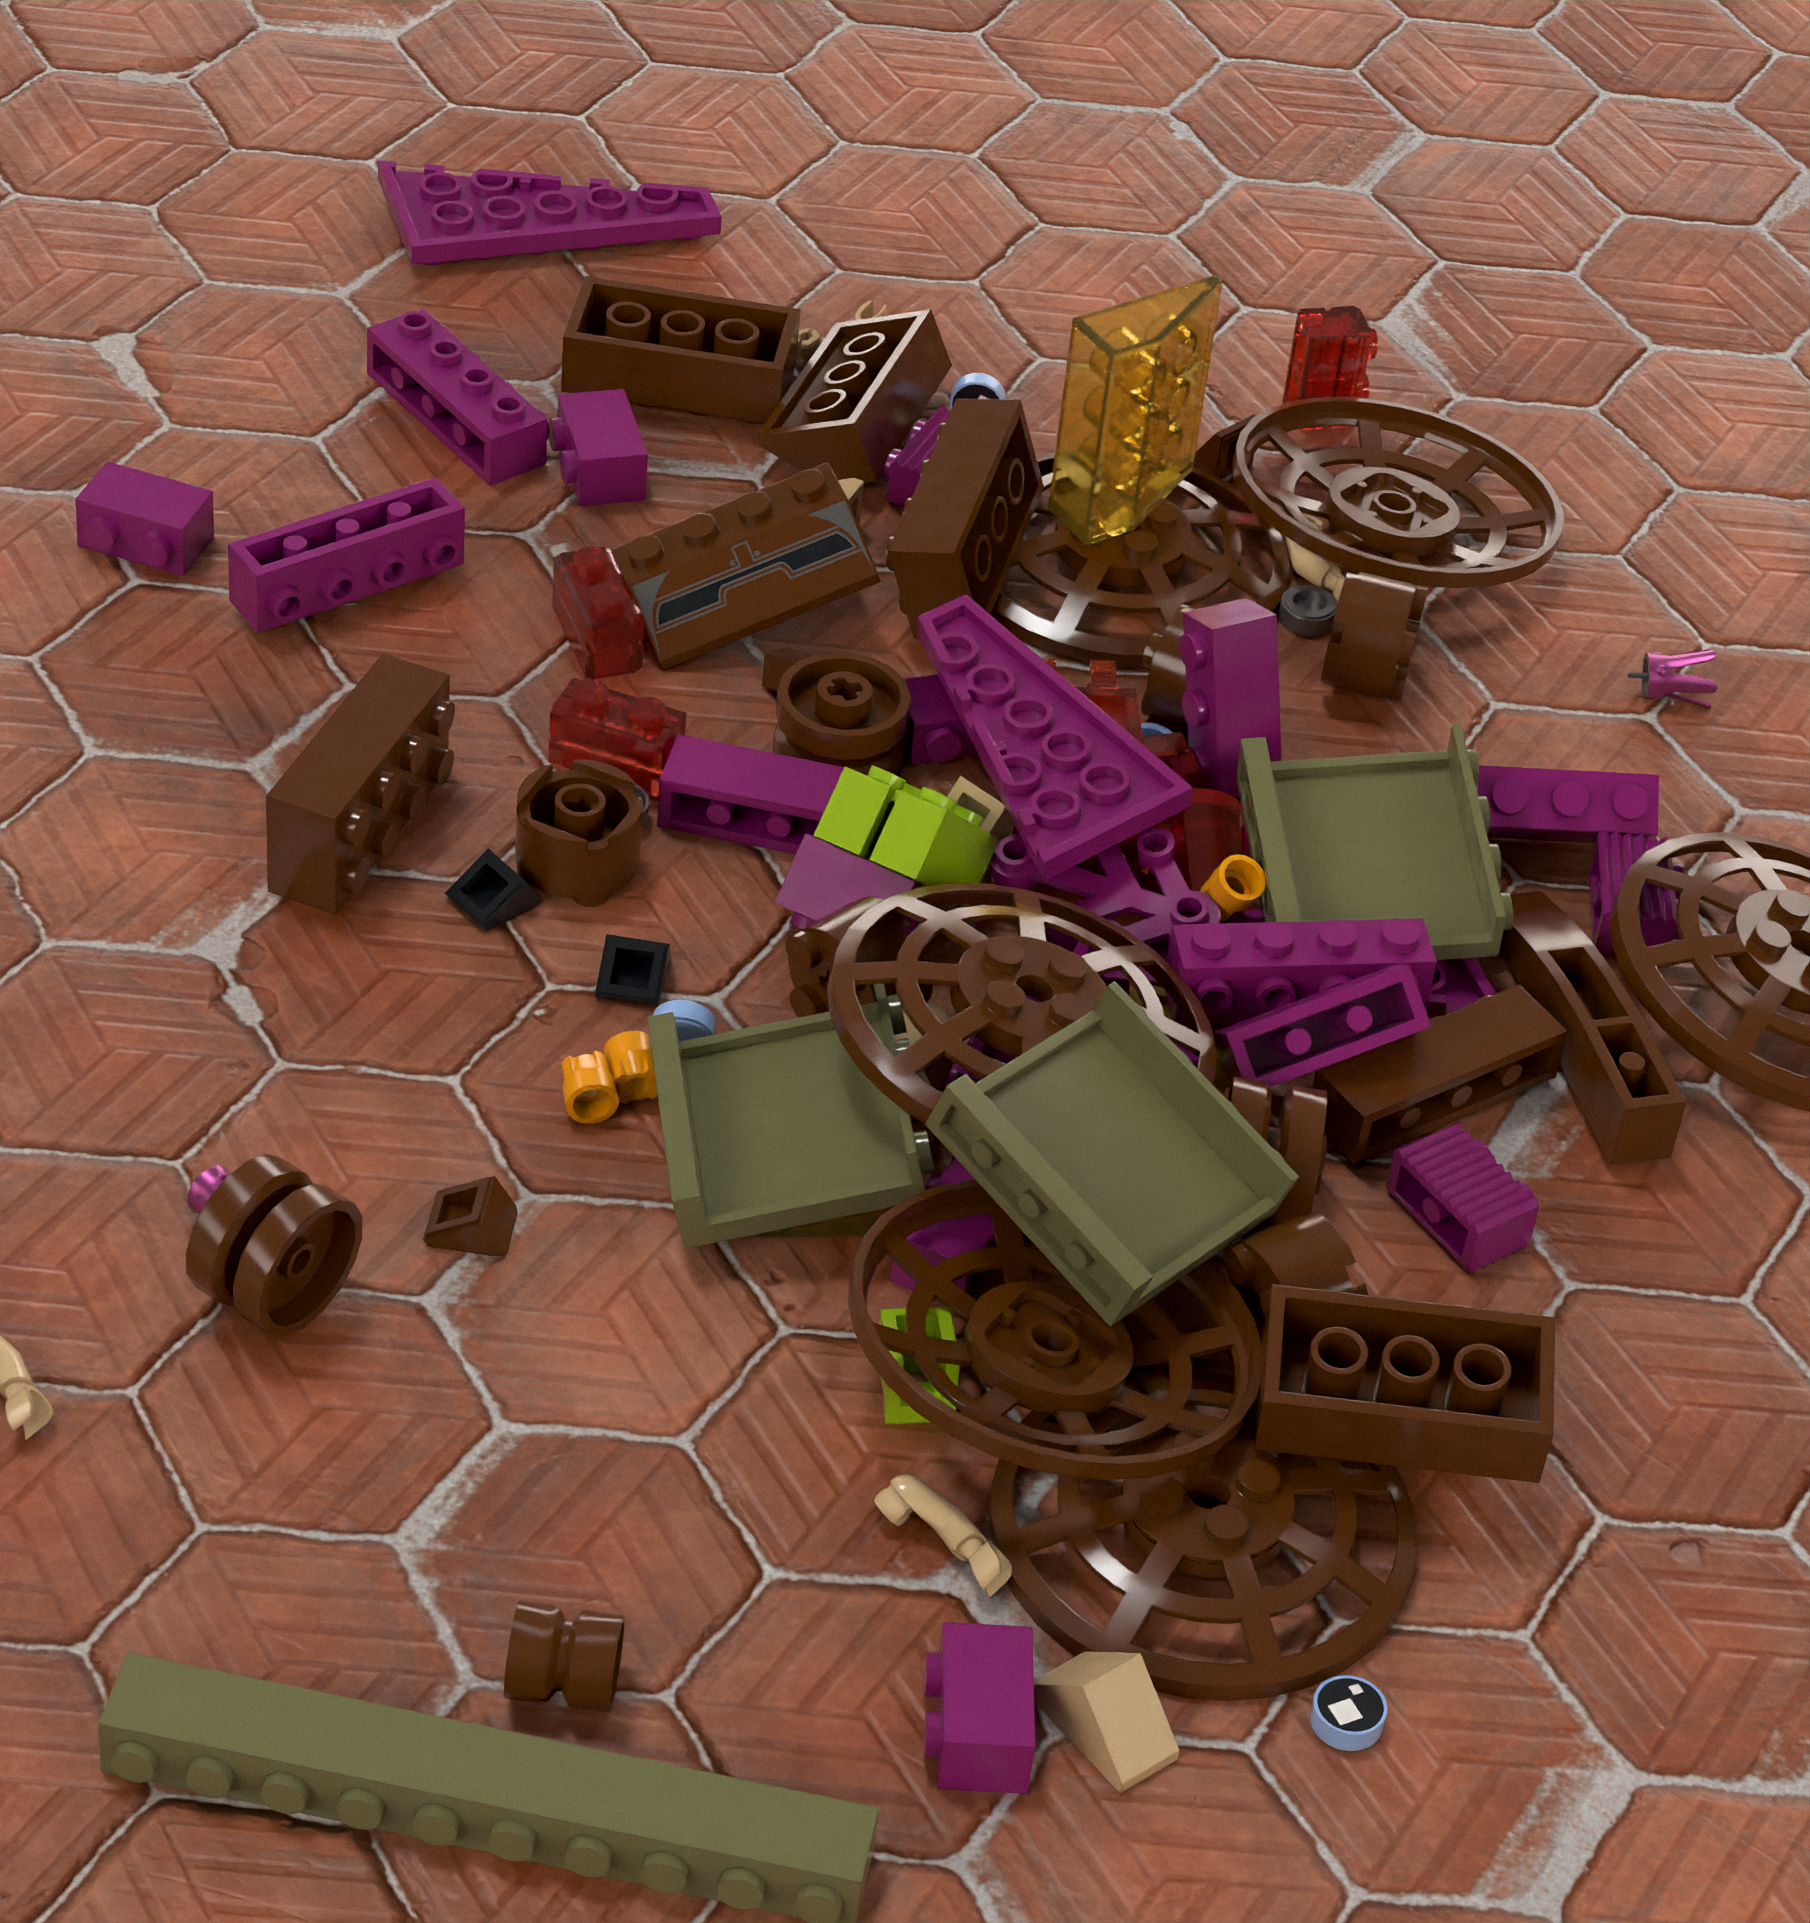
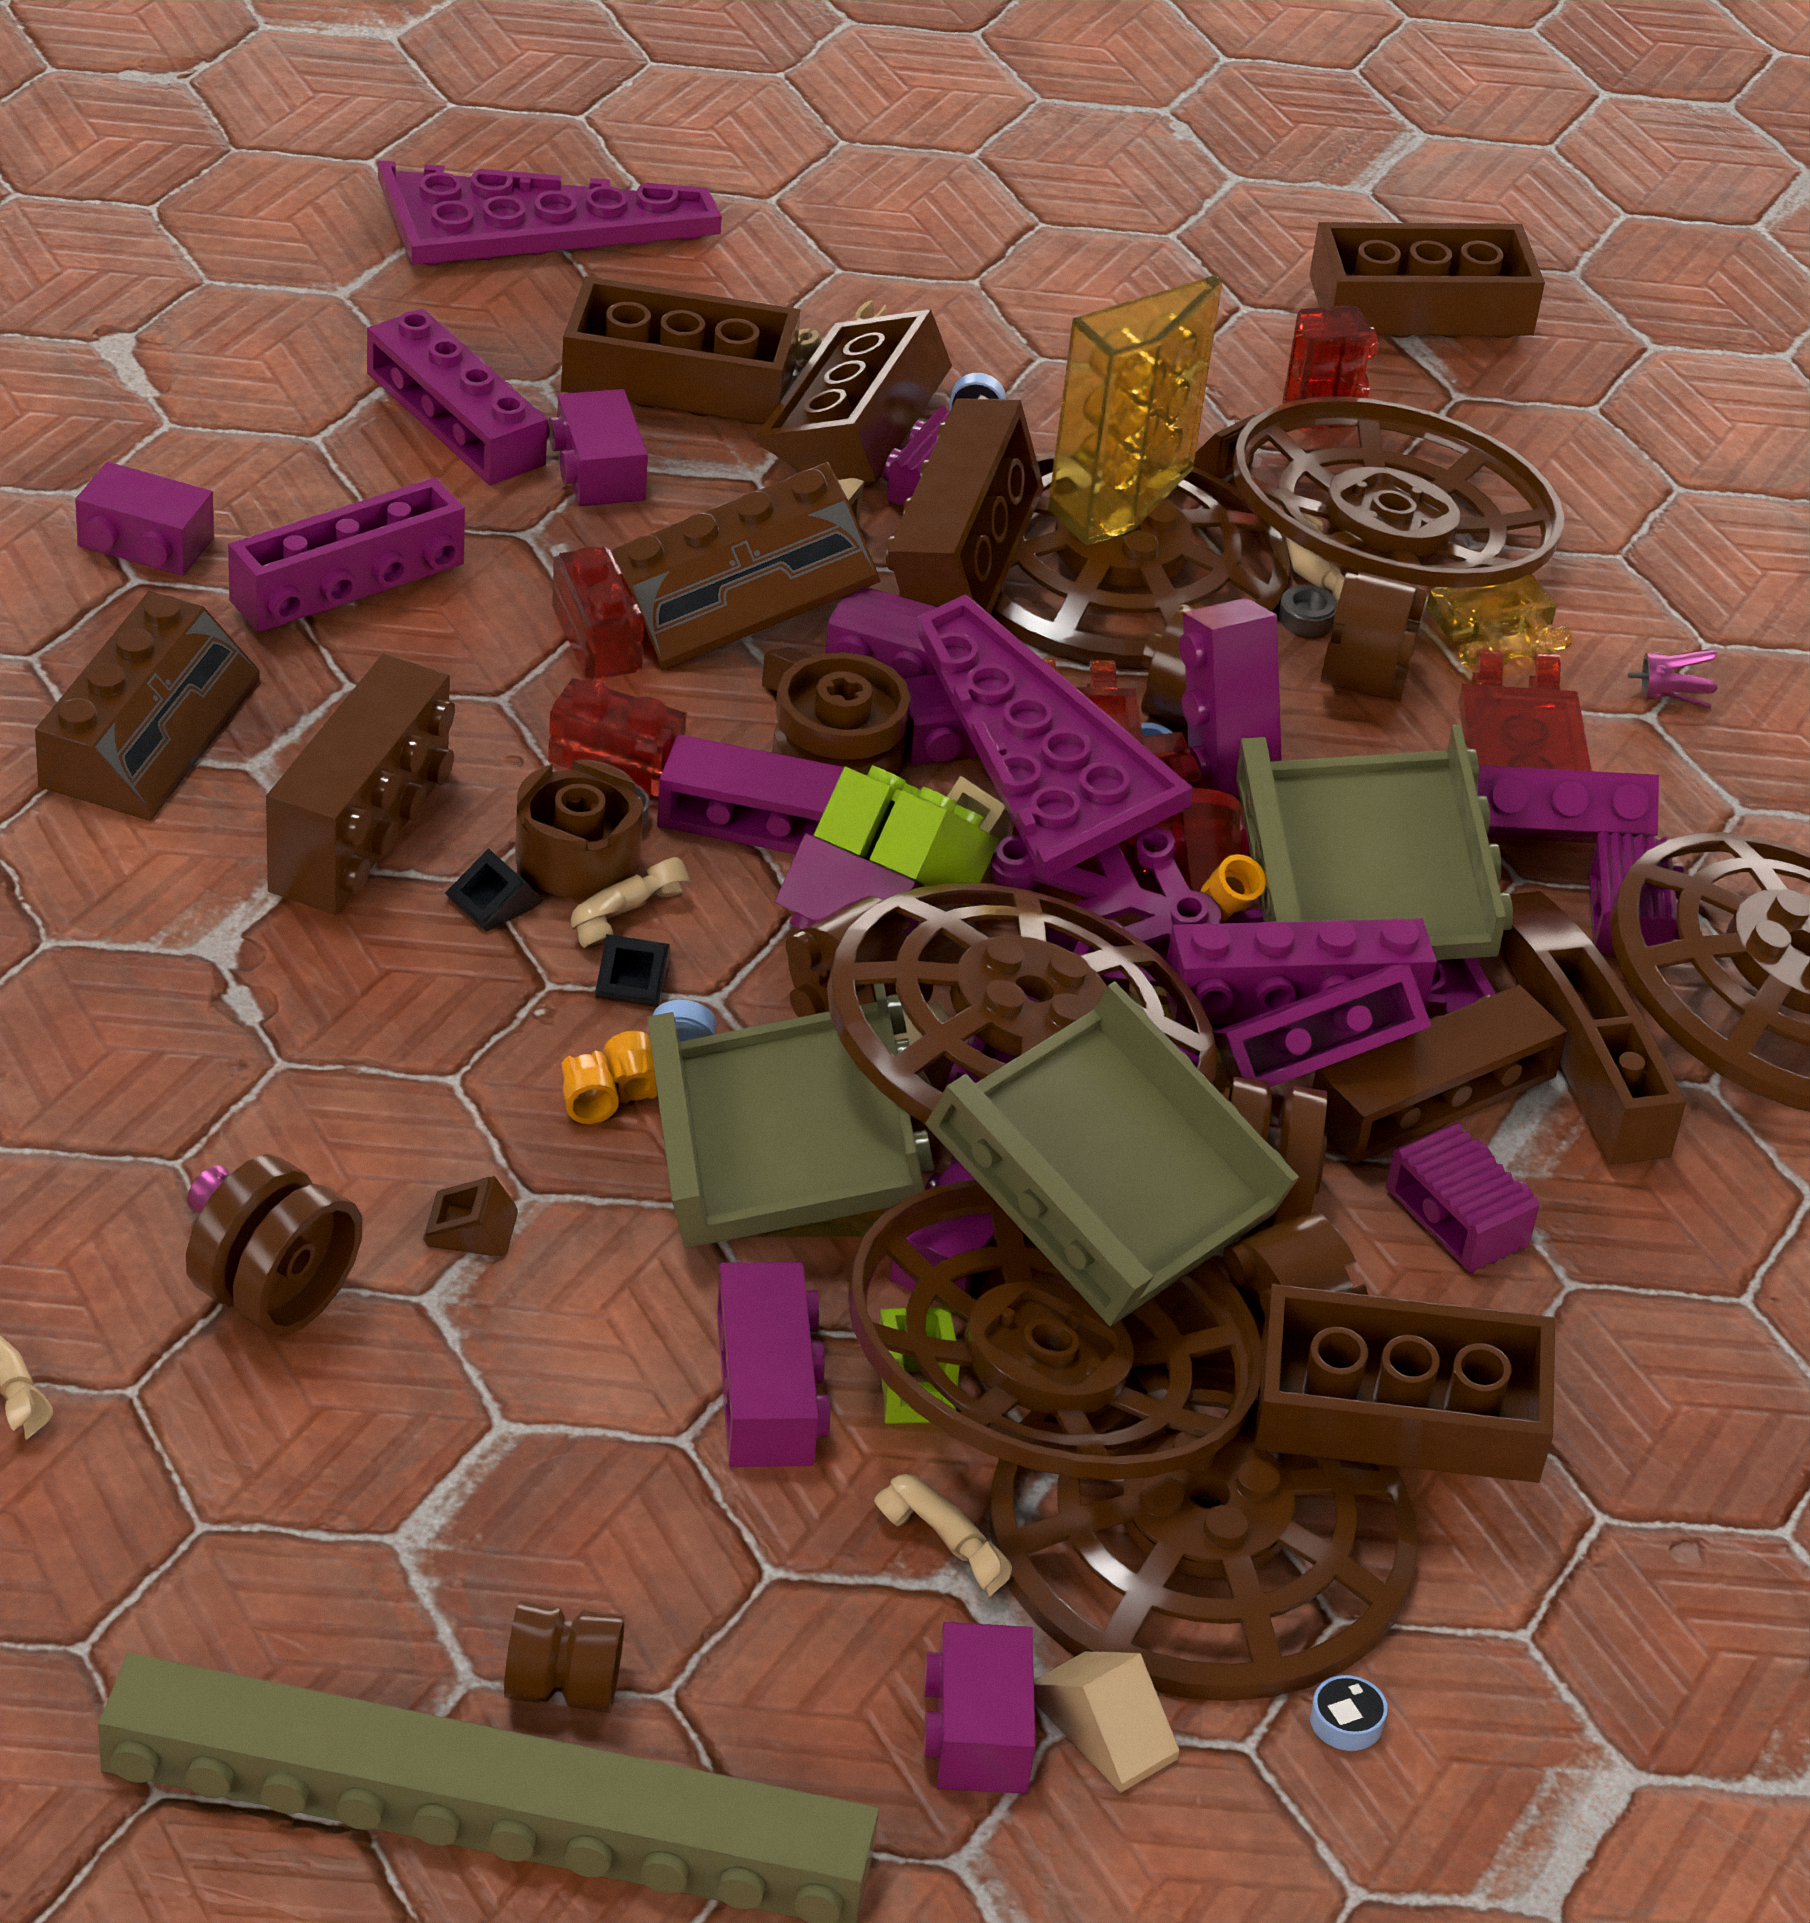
none -> reddish brown slope [35,591,260,821]
none -> tan arm [570,857,692,948]
none -> magenta brick [716,1262,830,1467]
none -> magenta brick [825,587,937,679]
none -> reddish brown brick [1309,222,1545,338]
none -> clear yellow plate [1426,574,1572,669]
none -> clear red tile [1458,649,1592,771]

